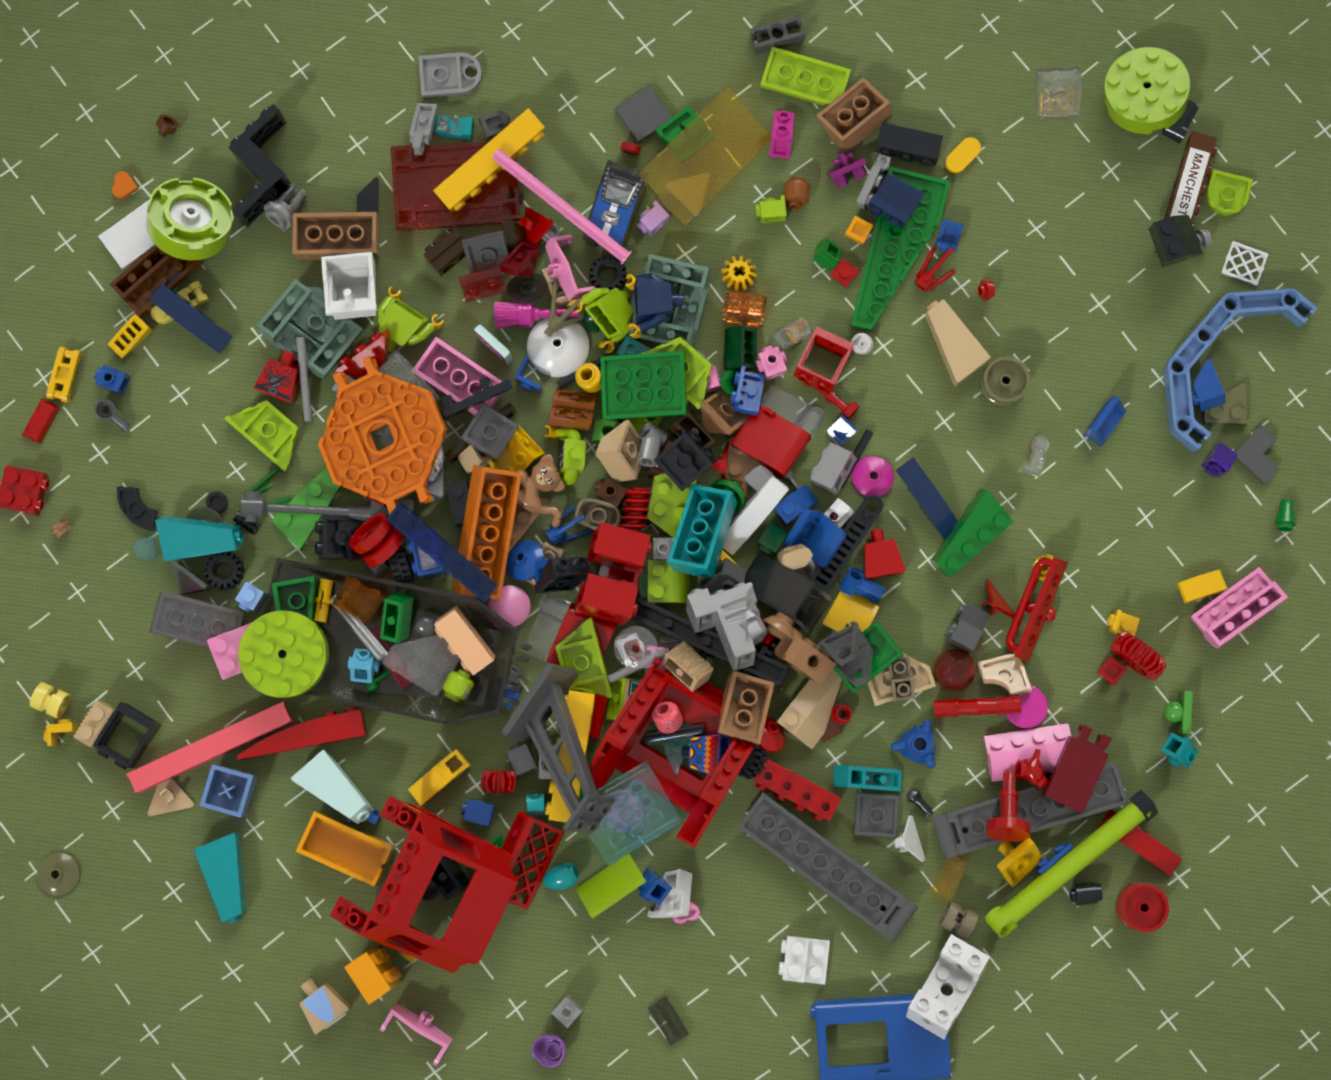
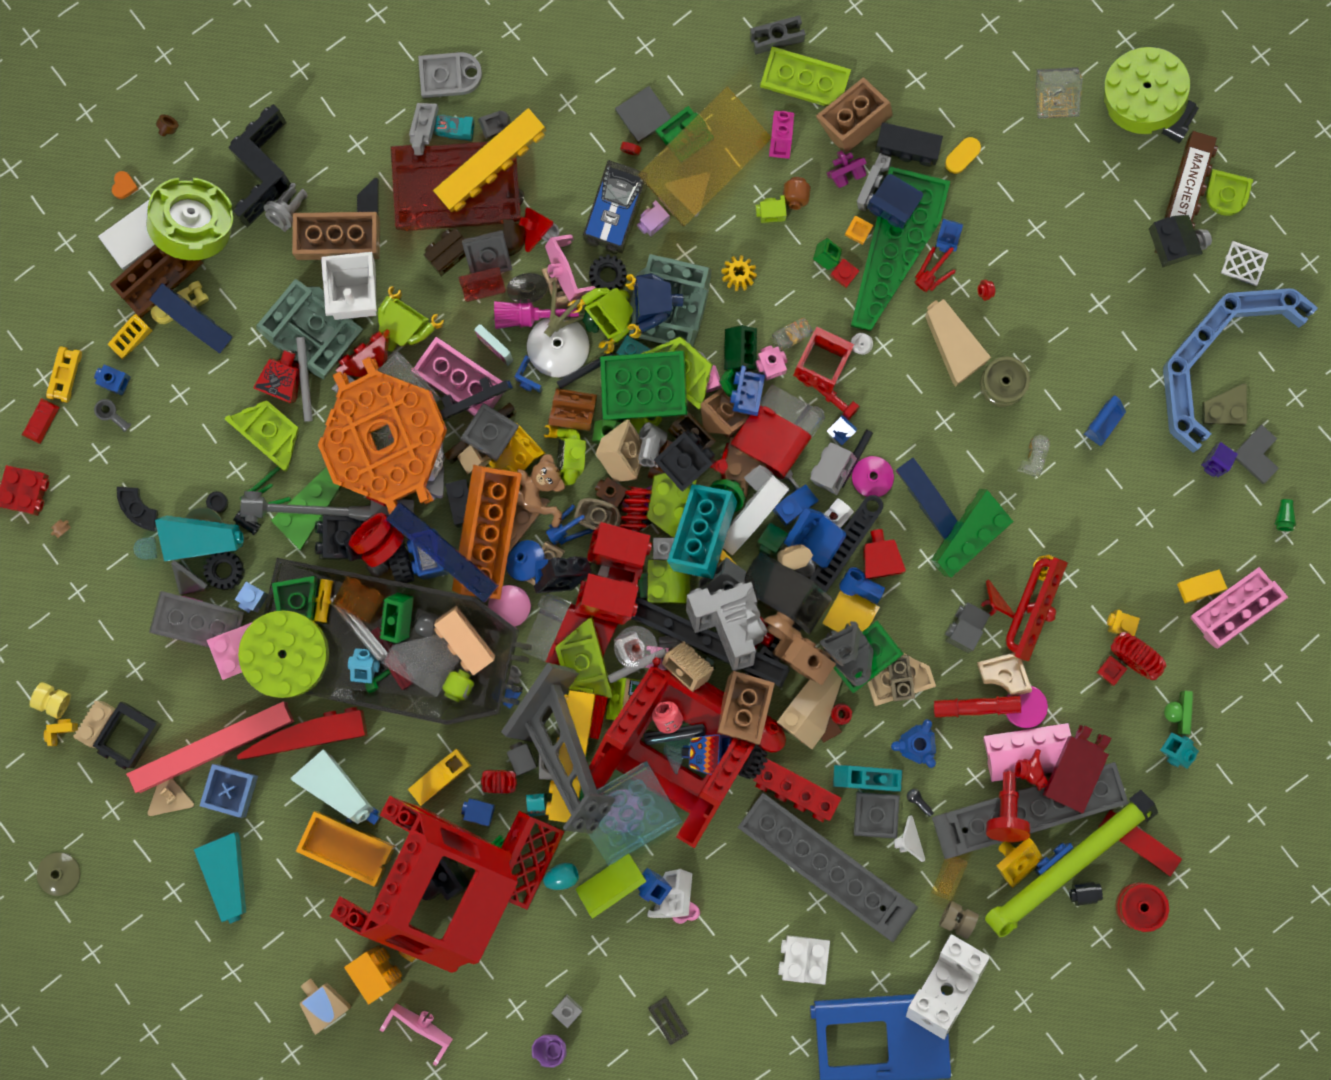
bright pink axle [492,149,632,265] -> none
dark red slope [500,241,540,278] -> none
yellow head [575,363,601,393] -> none
clear orange brick [722,291,767,326] -> none
clear red cylinder [933,649,976,691] -> none
blue slope [1192,359,1226,412] -> none

